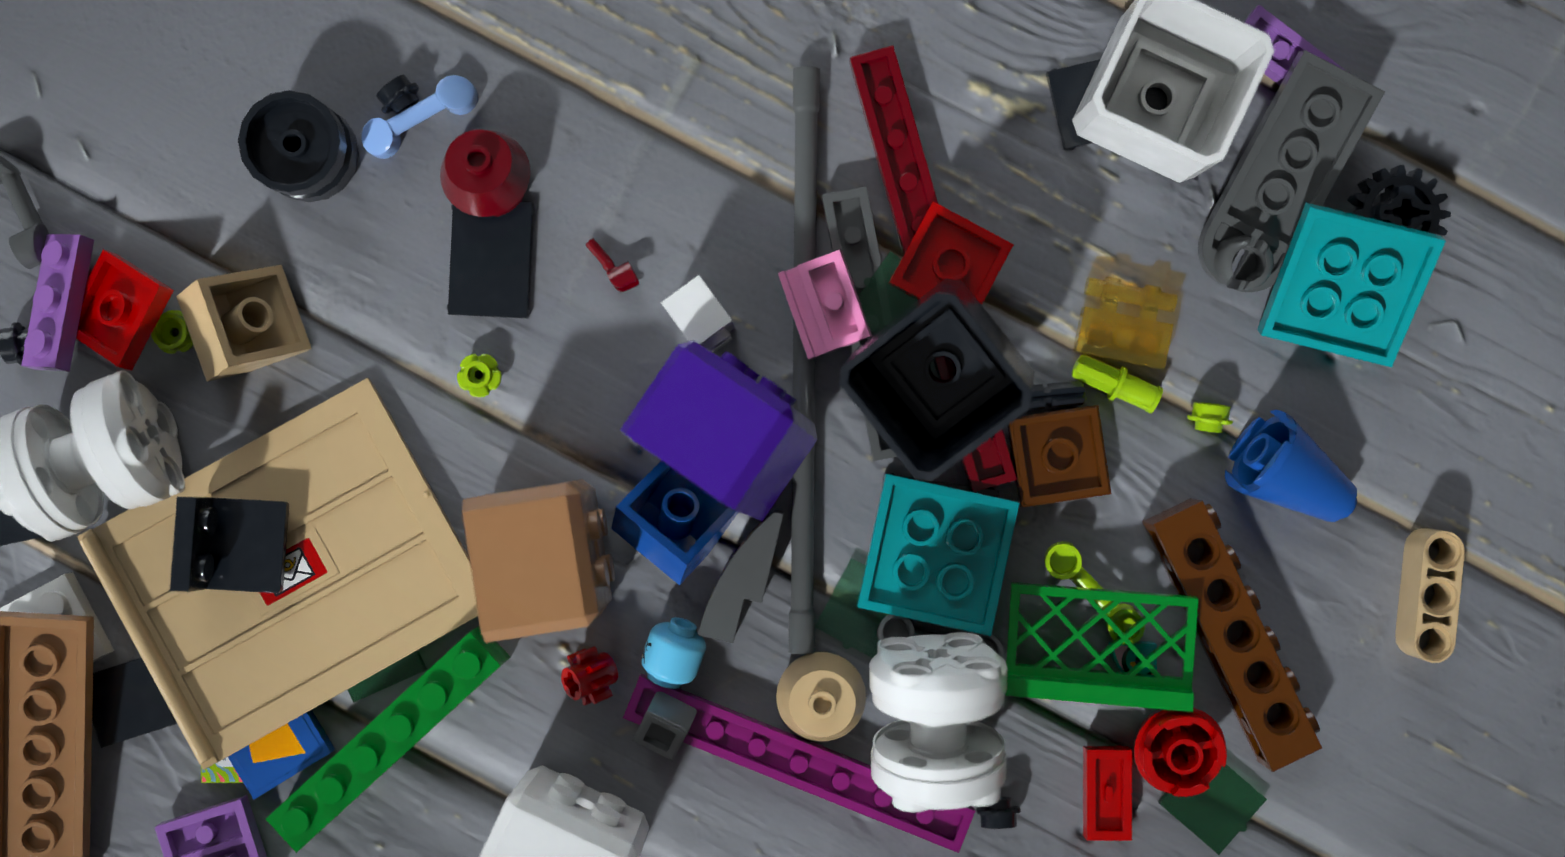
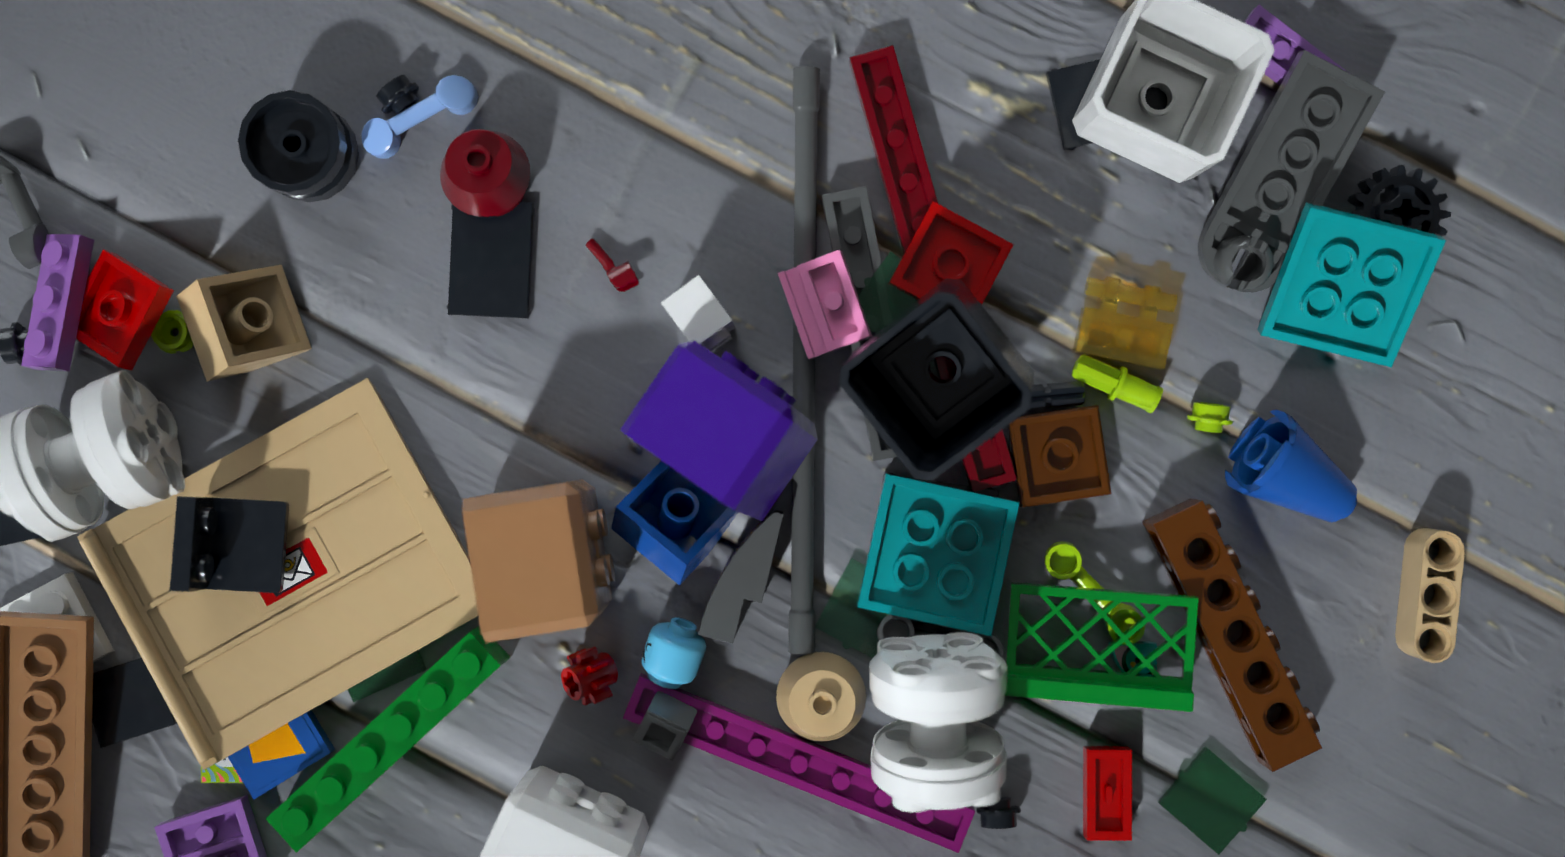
lime plate [457,354,502,398] -> none
red cone [1134,708,1227,797] -> none

